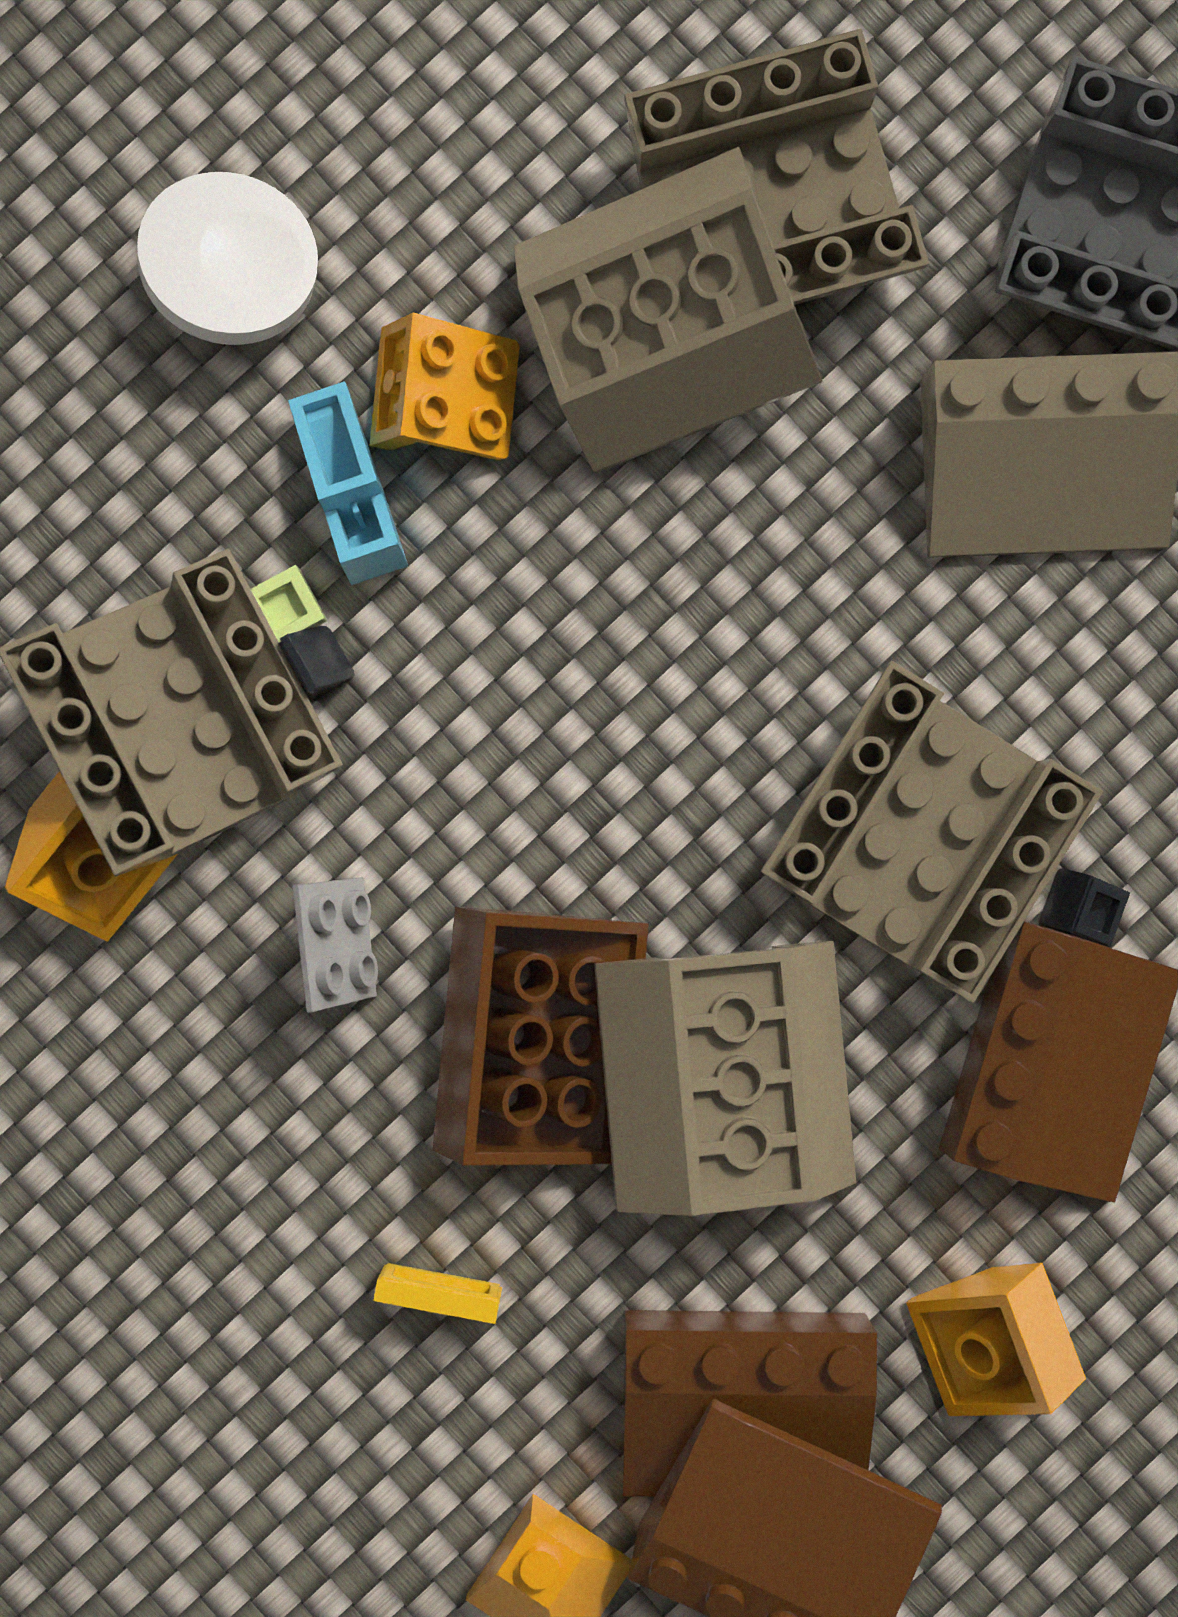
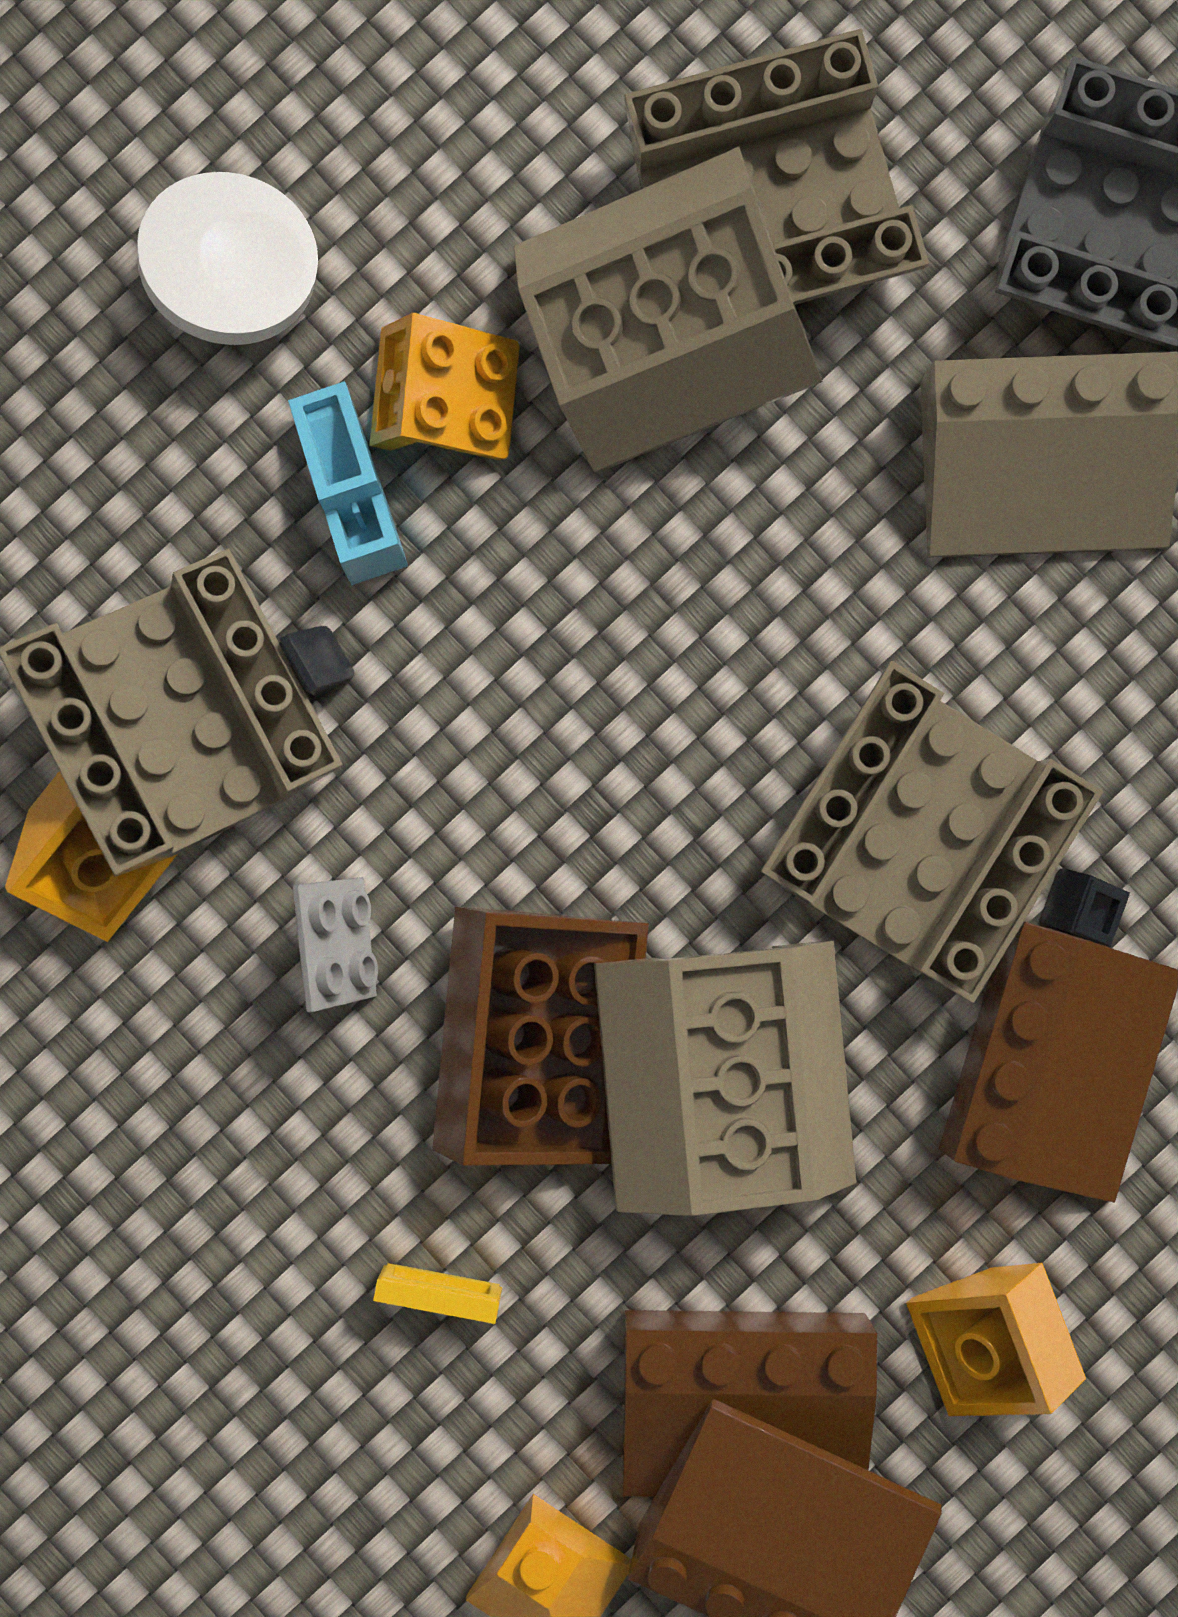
yellowish green plate [251,565,327,643] -> none

